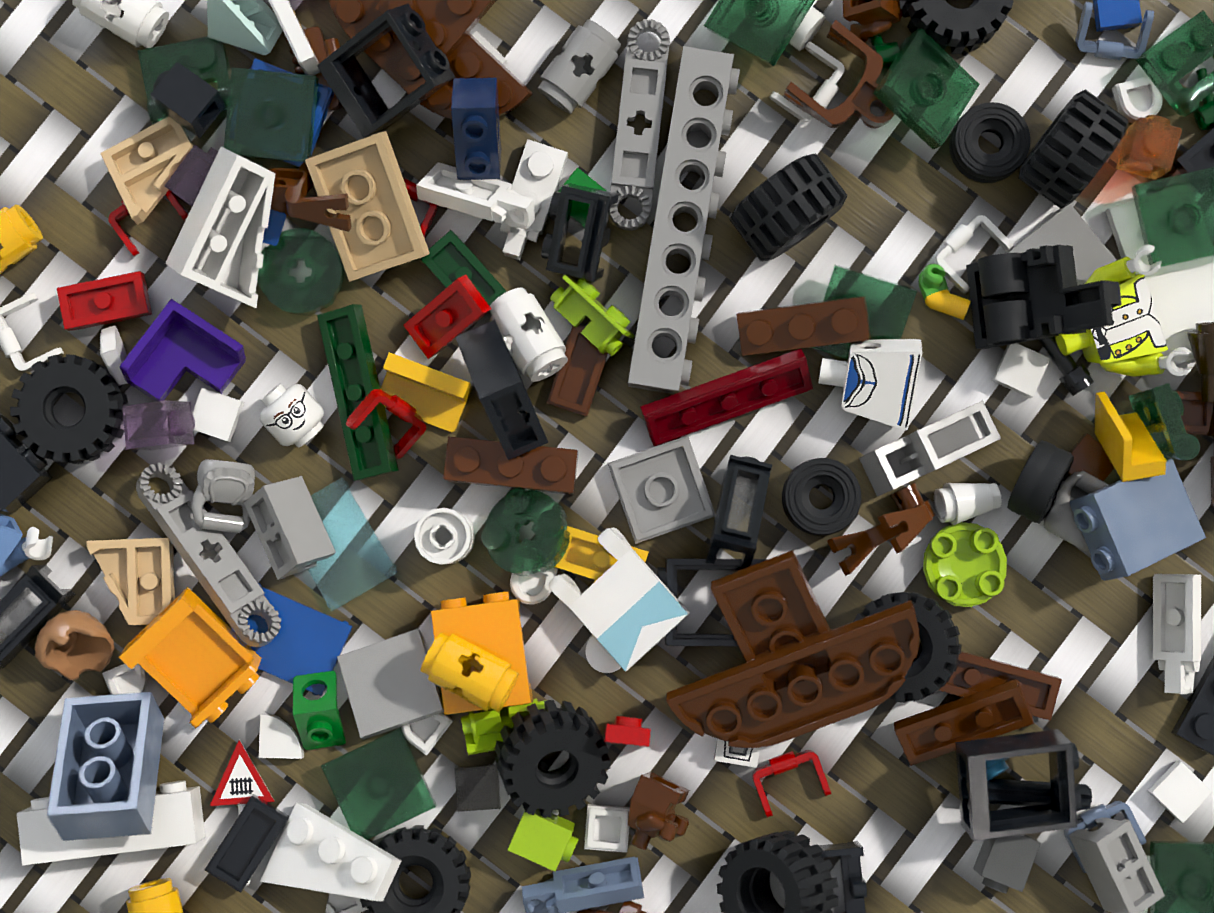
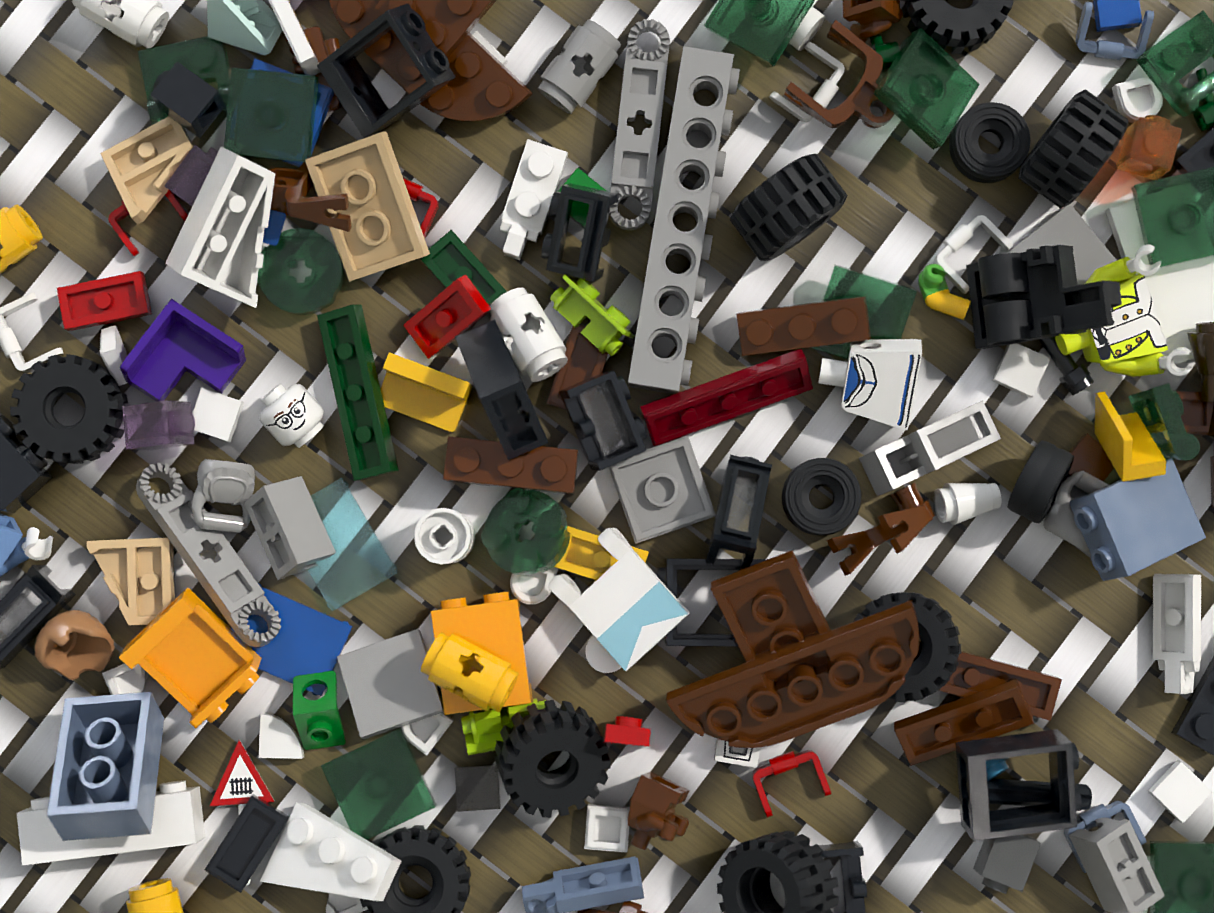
red piece [346,389,426,459] -> none
white hinge [416,162,535,229] -> none
dark blue brick [451,78,501,180] -> none
lime brick [508,808,578,872] -> none
lime dish [923,522,1007,607] -> none
none -> black window [559,371,647,471]

